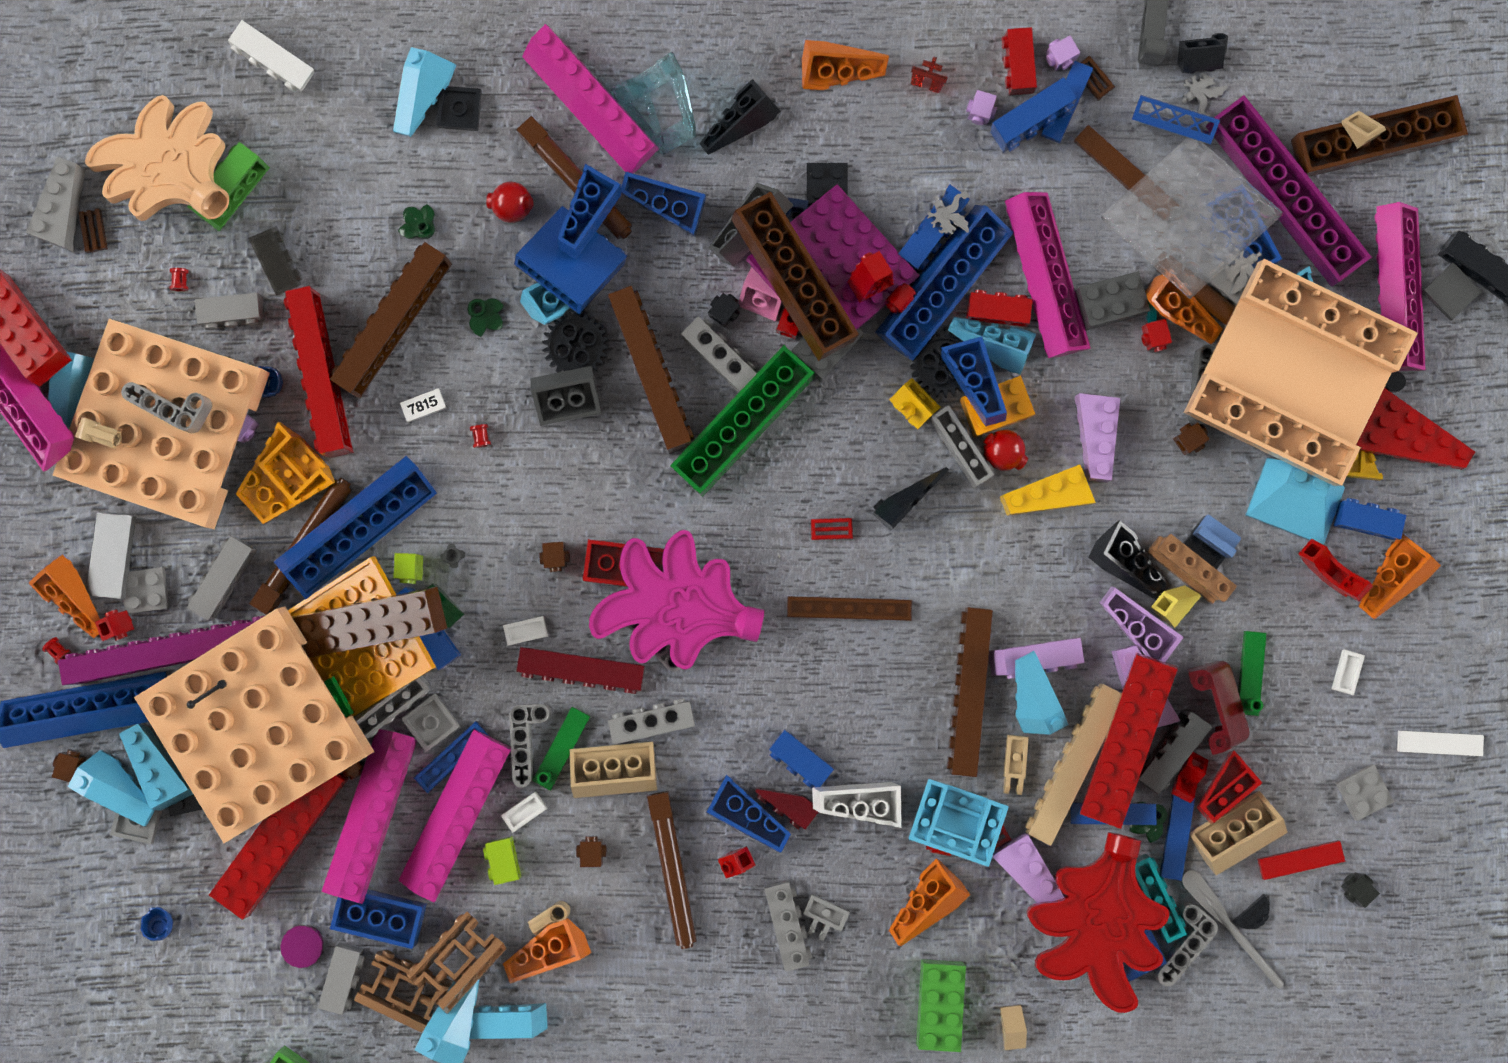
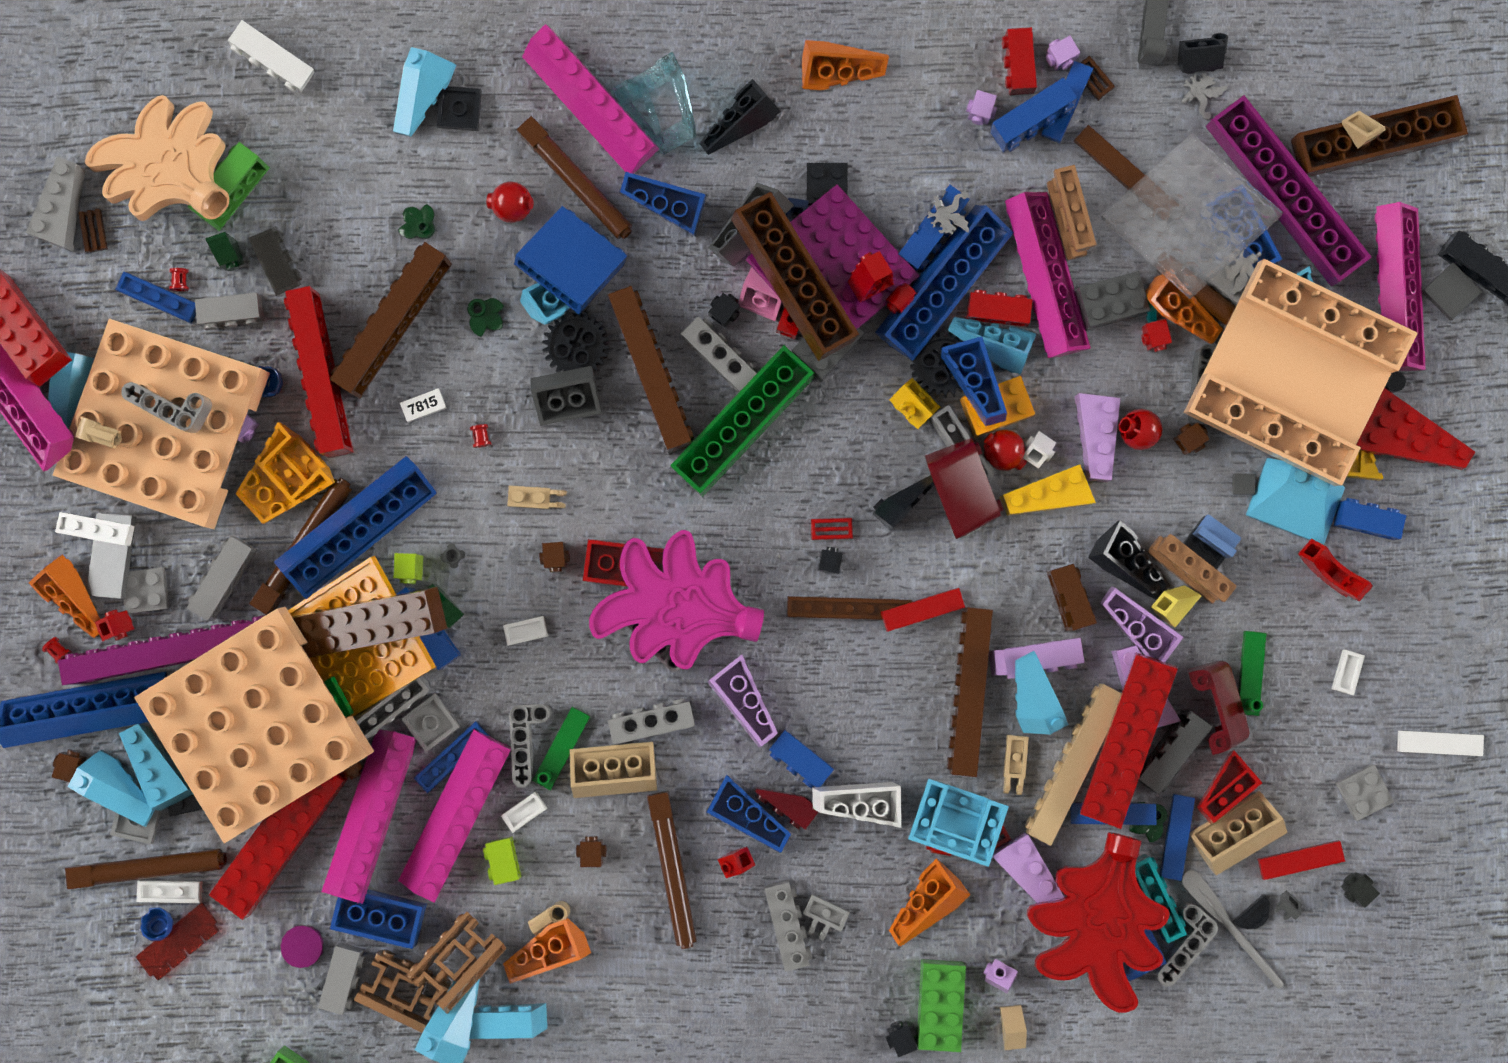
black hinge [187,680,227,709] -> none
dark red brick [516,647,645,694] -> none
blue wedge [557,164,621,260] -> none
clear red hips [911,56,948,93] -> none
blue fence [1132,95,1220,144] -> none
red slope [1172,752,1209,803] -> none
orange wedge [1359,533,1441,619] -> none
none -> white tile [55,512,135,546]
none -> reddish brown brick [65,849,227,889]
none -> blue tile [115,271,196,324]
none -> clear red windscreen [135,902,219,980]
none -> white tile [136,880,203,903]
none -> dark green slope [205,232,245,271]
none -> tan hinge [507,486,567,509]
none -> lavender wedge [708,655,778,747]
none -> black brick [817,546,843,575]
none -> red tile [881,588,965,632]
none -> black brick [886,1021,918,1057]
none -> dark red windscreen [925,438,1004,539]
none -> lavender brick [983,959,1018,994]
none -> white brick [1023,431,1056,469]
none -> medium nougat fence [1047,165,1097,260]
none -> reddish brown wedge [1047,564,1097,631]
none -> red brick [1119,409,1163,450]
none -> dark grey tile [1232,473,1255,495]
none -> dark grey tile [1275,890,1302,920]

